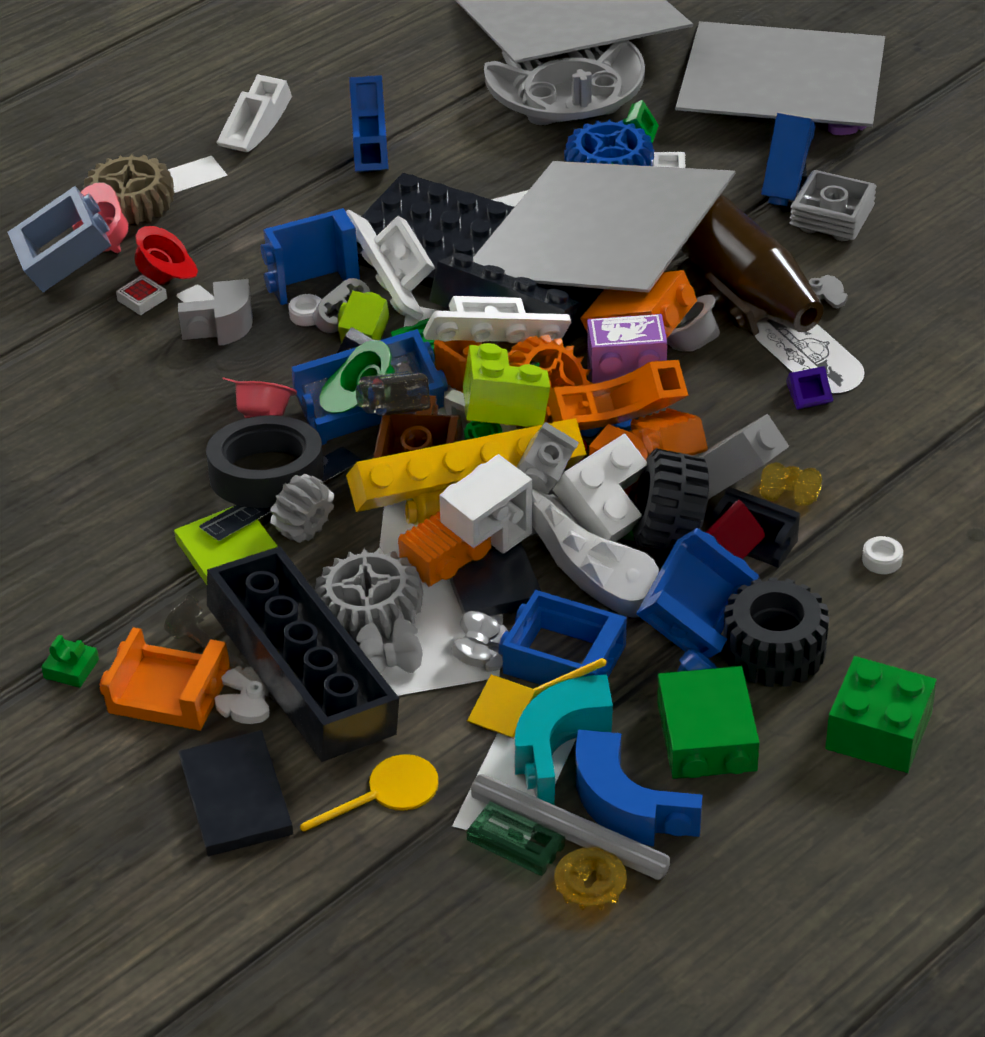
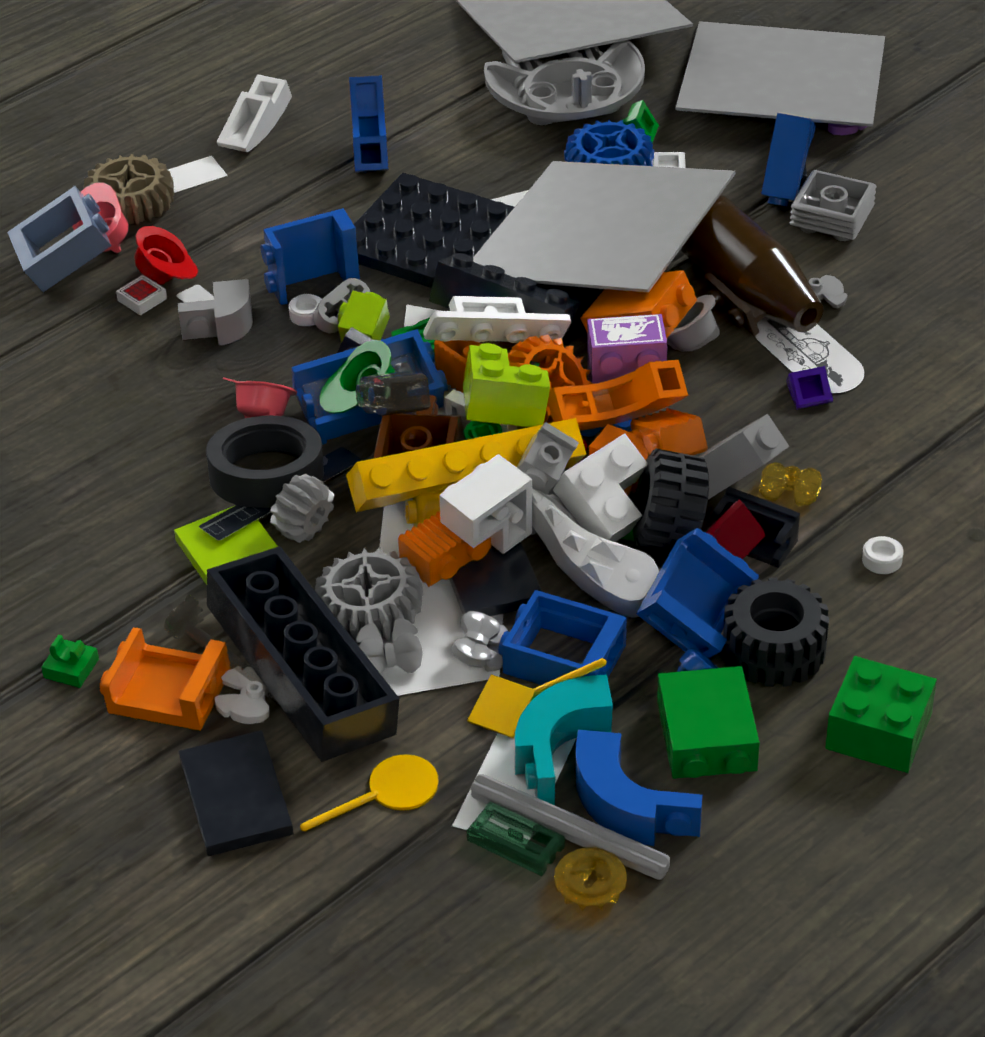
white bracket [346,210,435,320] -> none

